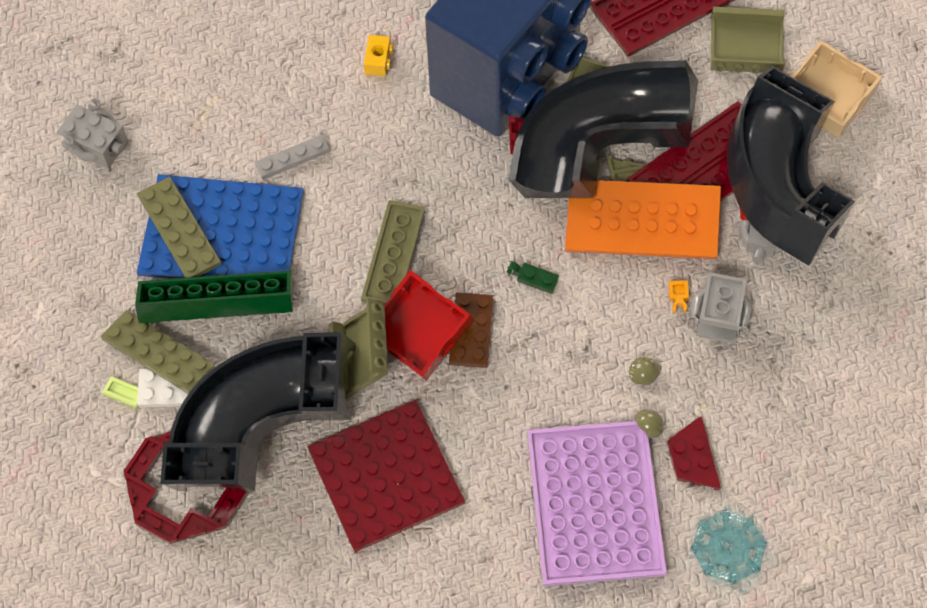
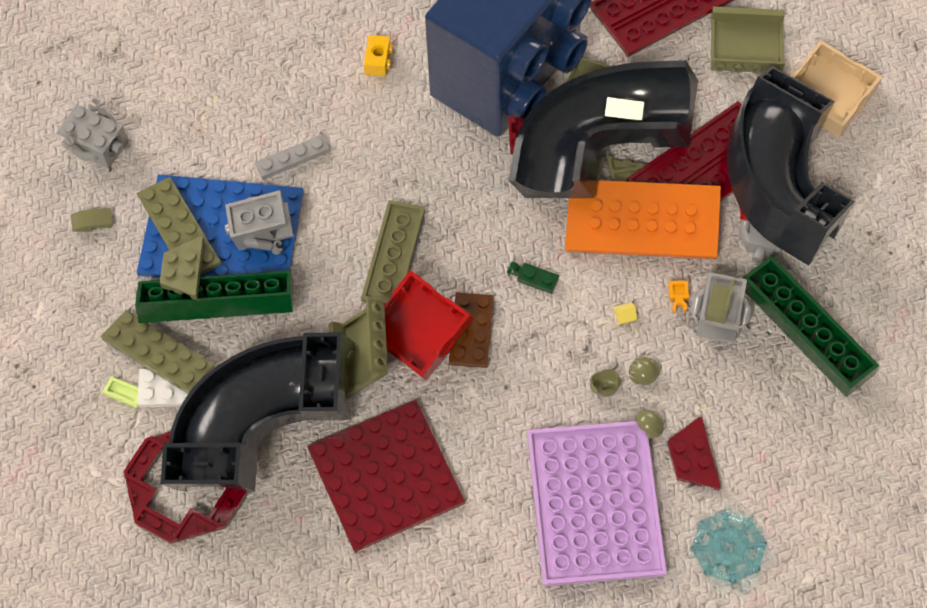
none -> olive slope [71,208,112,232]
none -> olive wing [160,236,205,299]
none -> light grey torso [225,190,293,255]
none -> olive hair [590,369,622,397]
none -> yellowish green tile [605,97,644,121]
none -> light yellow slope [613,302,637,325]
none -> olive panel [705,279,735,324]
none -> dark green brick [743,256,880,398]

